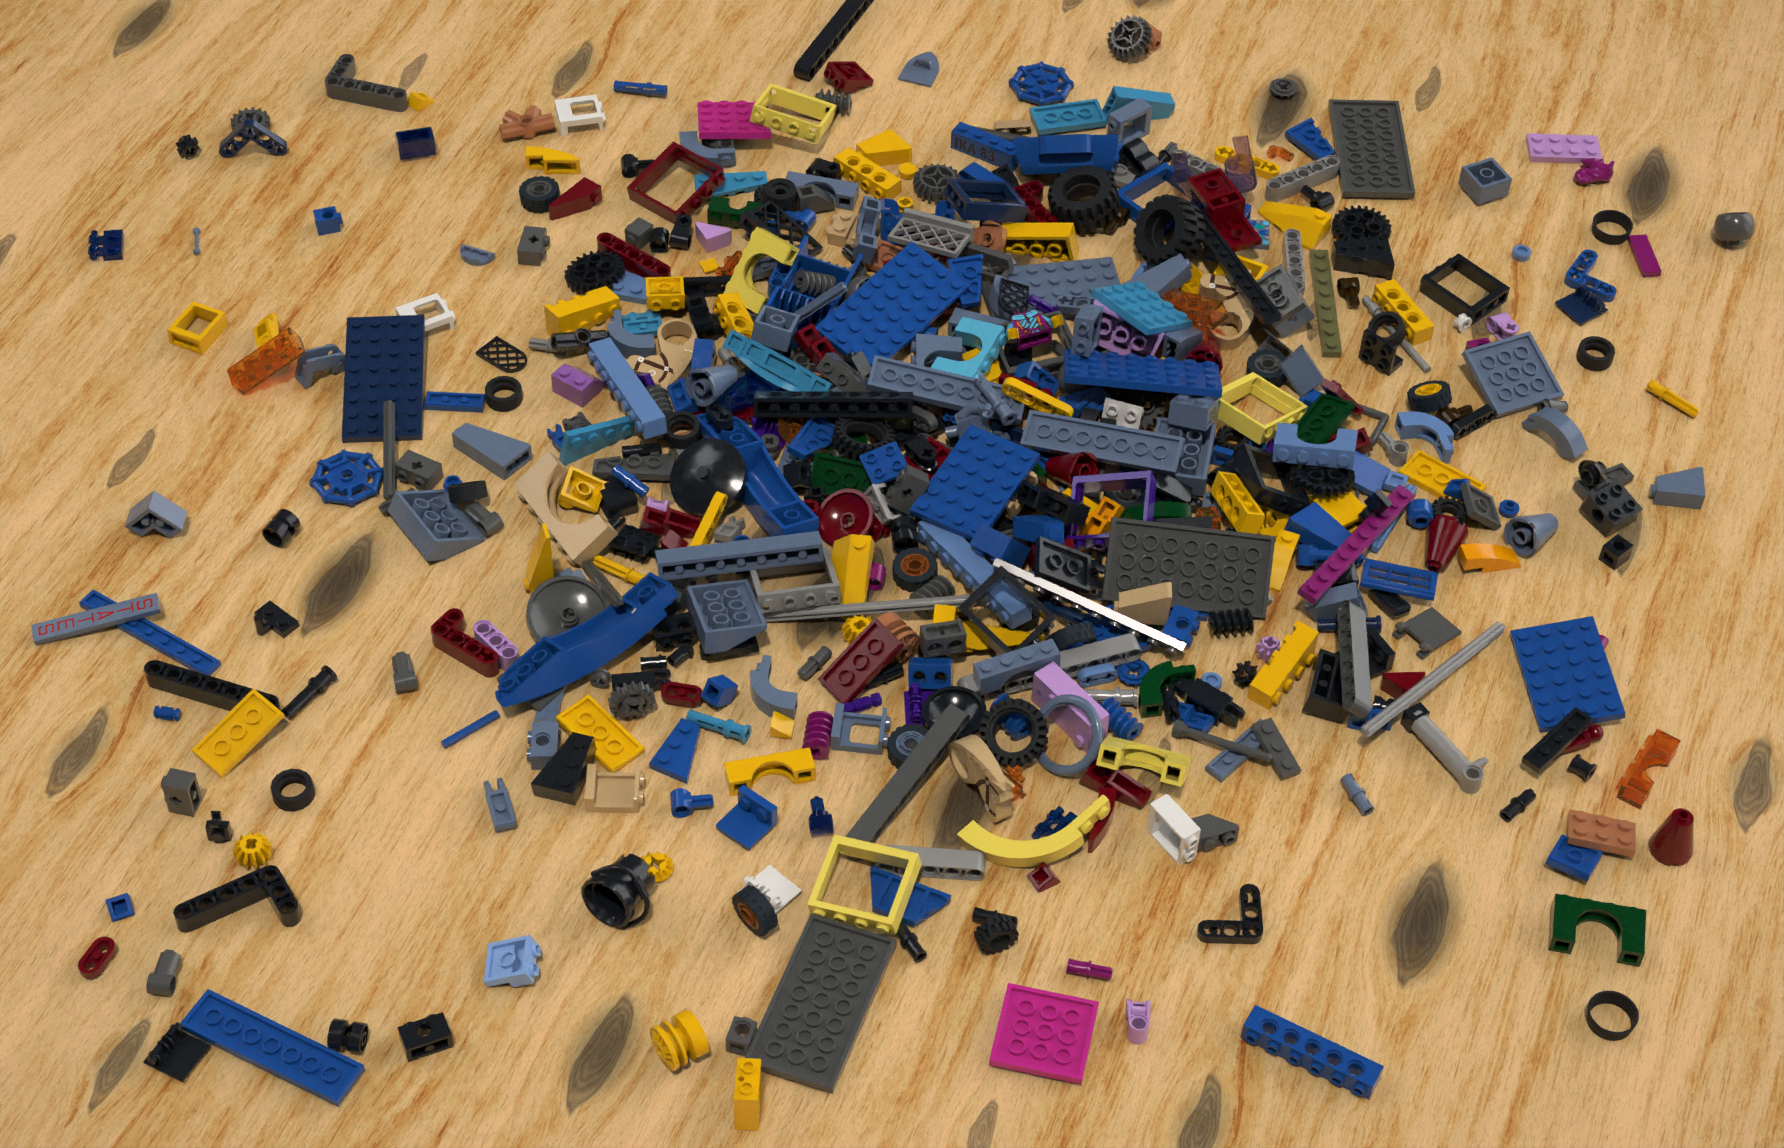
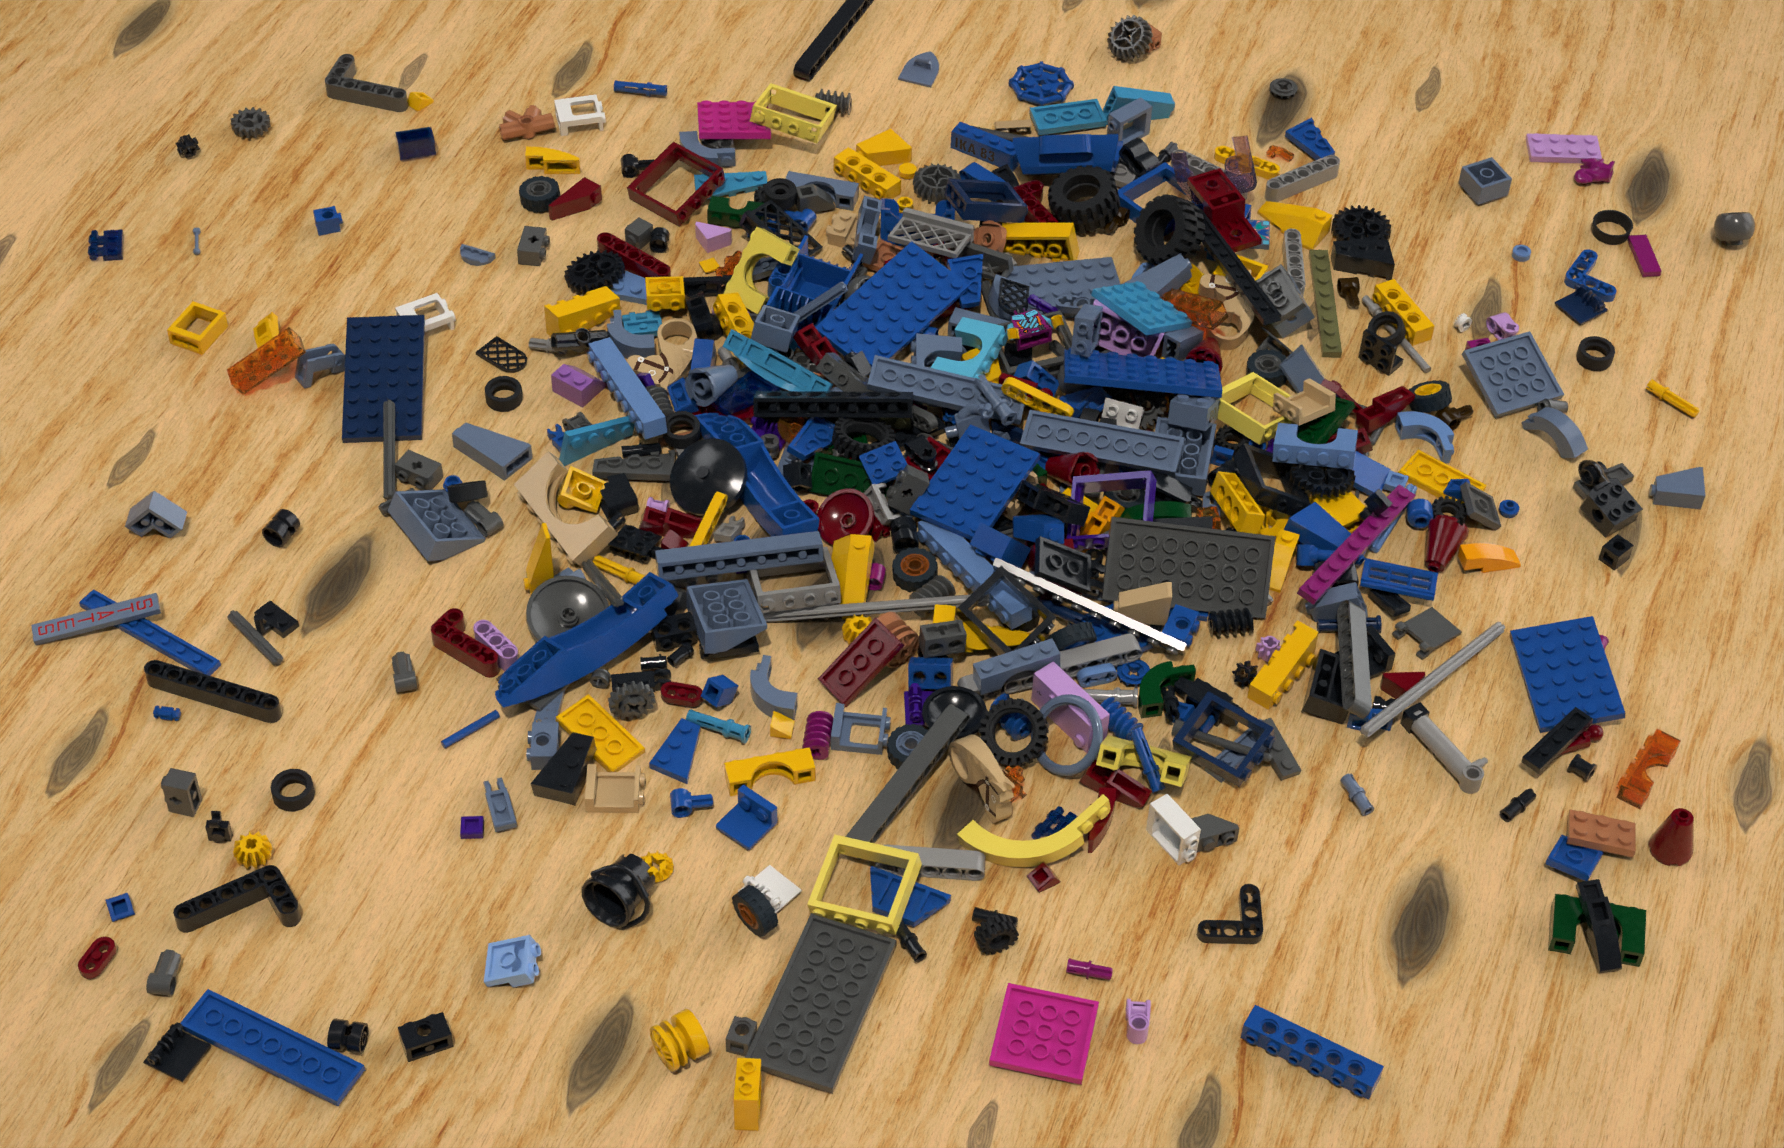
yellow tile [191,688,285,778] -> none
dark blue beam [219,119,287,158] -> none
black pin [281,665,337,720] -> none
blue plate [309,449,383,507] -> none
blue tile [424,391,486,413] -> none
blue pin [610,464,650,498] -> none
black piece [669,214,692,249] -> none
black beam [705,404,733,430] -> none
dark grey piece [794,270,836,297] -> none
dark grey axle [797,646,832,680] -> none
black gear [804,486,829,510] -> none
black piece [806,158,841,180] -> none
clear blue axle [809,796,834,836] -> none
dark red plate [824,61,874,93] -> none
dark purple axle [843,693,882,713] -> none
black axle [865,663,904,690] -> none
medium blue tile [1201,672,1222,690] -> none
black axle [1300,185,1335,211] -> none
dark grey plate [1328,99,1415,198] -> none
light grey axle [1378,432,1409,467] -> none
black window [1419,253,1510,326] -> none
black beam [1451,404,1497,440] -> none
sand blue cone [1504,513,1558,556] -> none
black tyre [1586,991,1639,1041] -> none
none -> dark grey axle [227,610,283,666]
none -> dark purple tile [460,816,484,839]
none -> blue pin [1129,727,1165,793]
none -> dark blue window [1172,691,1276,787]
none -> tan panel [1273,378,1336,426]
none -> dark red slope [1356,386,1415,433]
none -> black slope [1576,879,1622,973]

